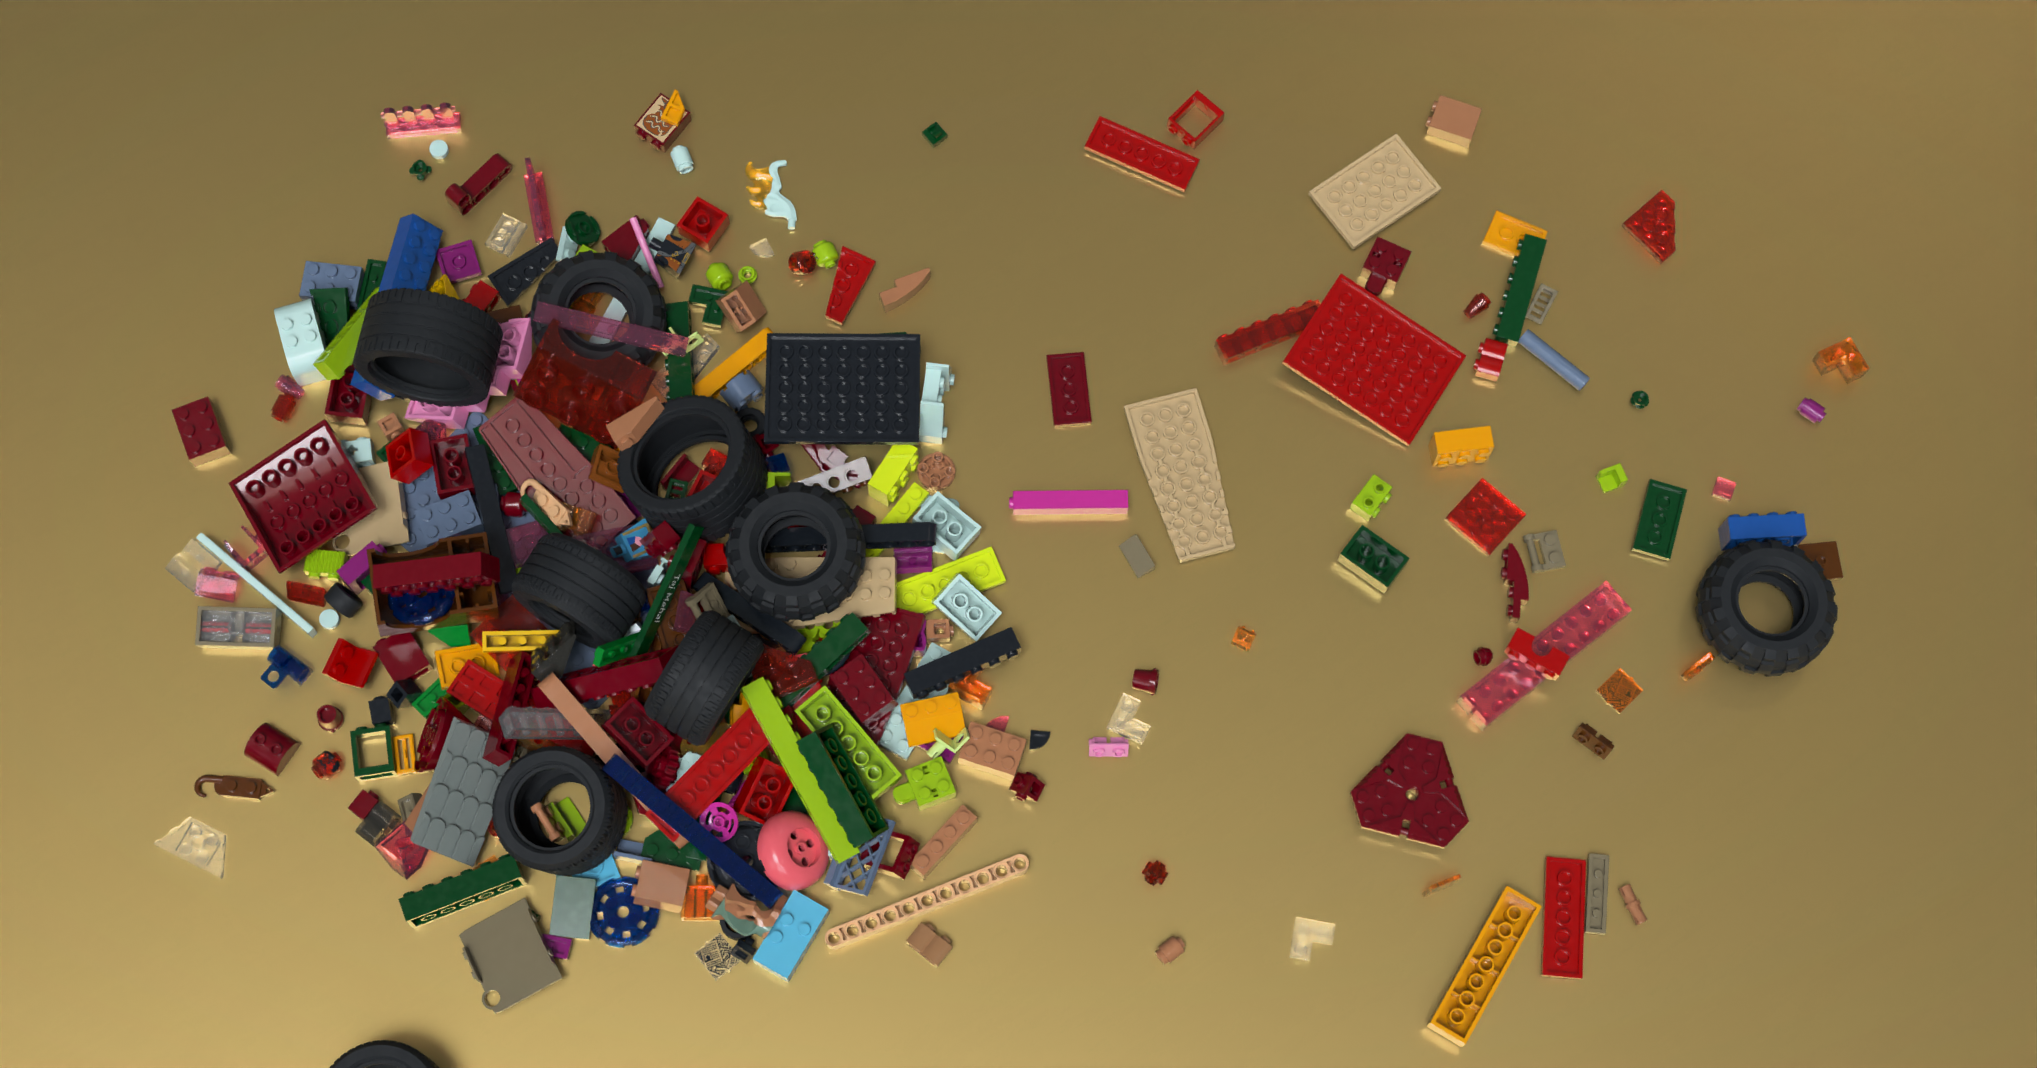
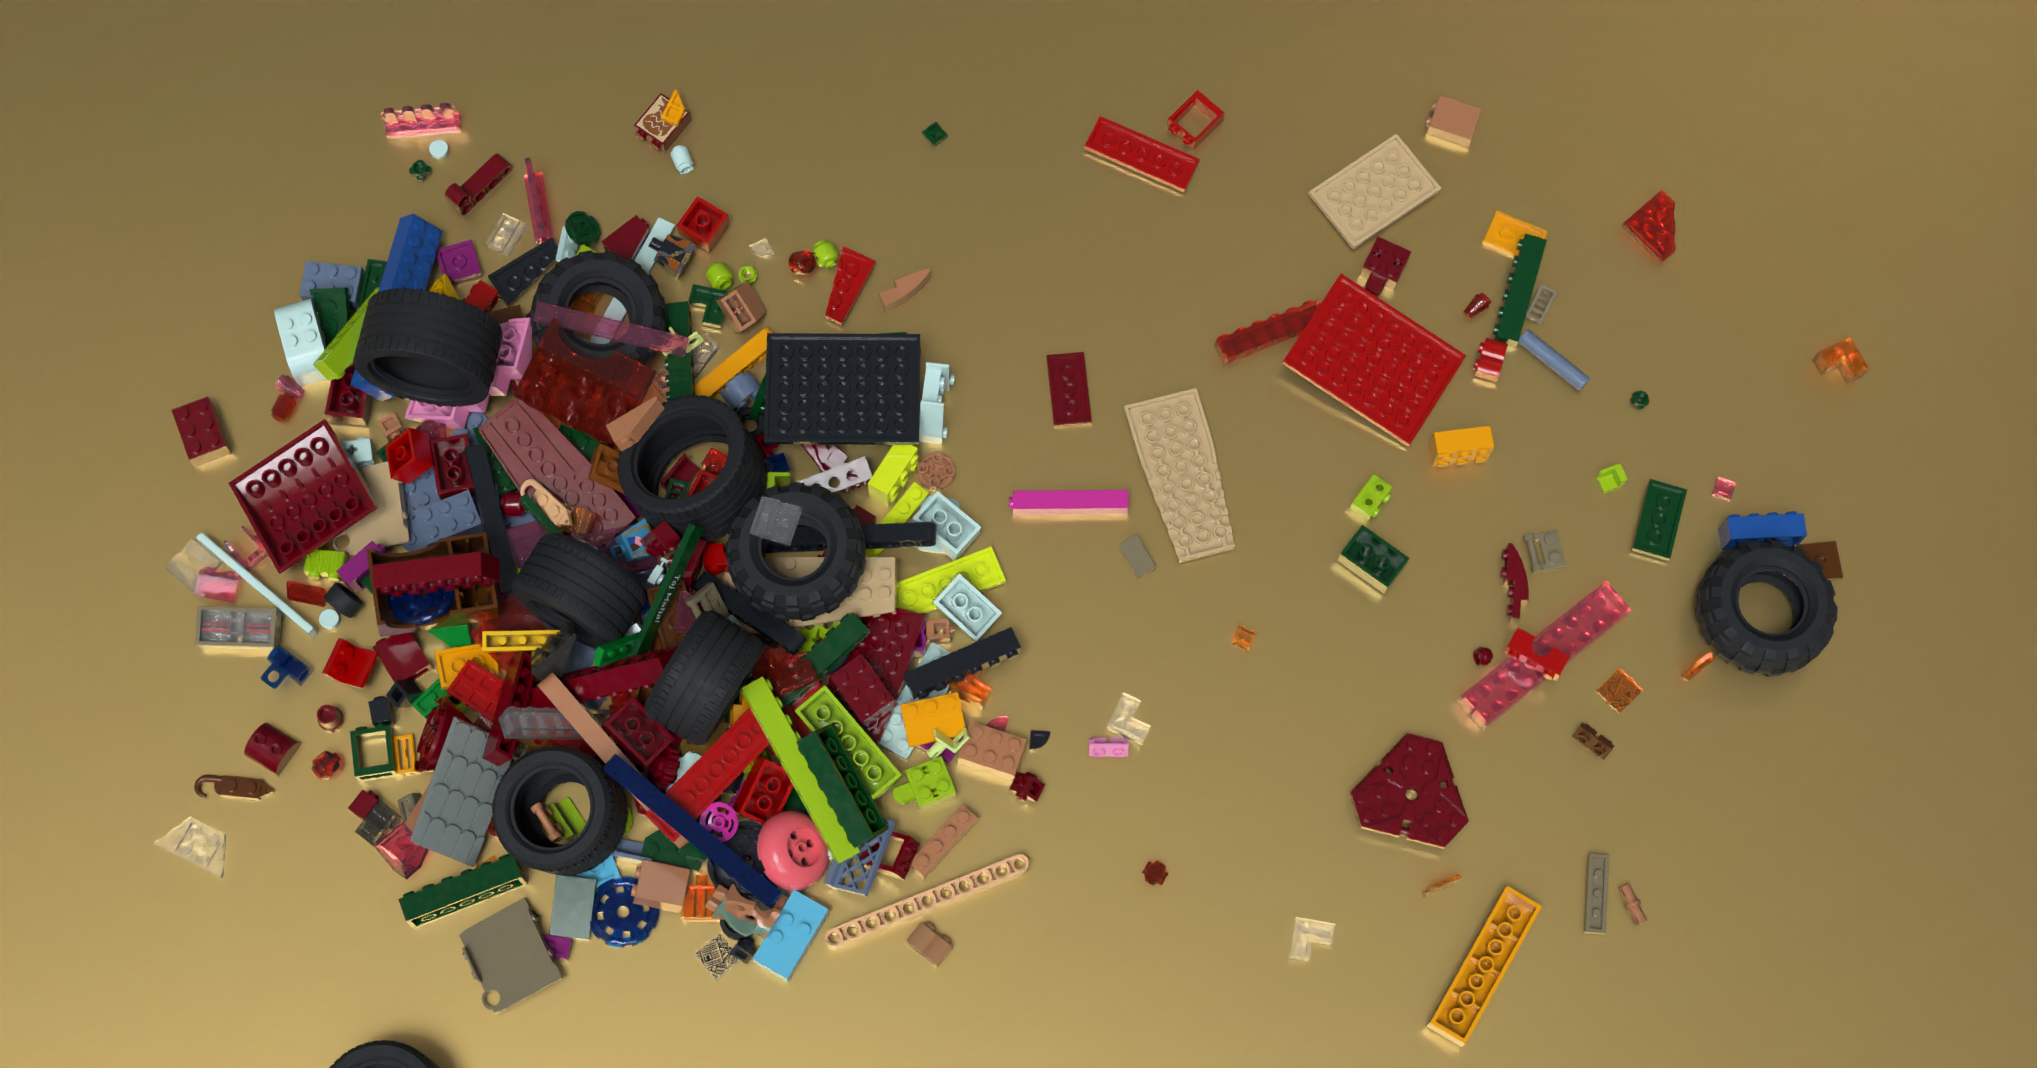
bright pink bar [629,217,664,288] -> none
piece [745,160,797,230] -> none
magenta plate [893,546,933,574] -> none
dark red piece [1132,668,1159,695] -> none
nougat brick [1155,936,1185,965] -> none
clear red plate [1445,478,1526,557] -> none
red plate [1541,856,1586,980] -> none
magenta brick [1796,397,1827,424] -> none
none -> dark green plate [749,373,766,419]
none -> clear slope [749,496,803,546]

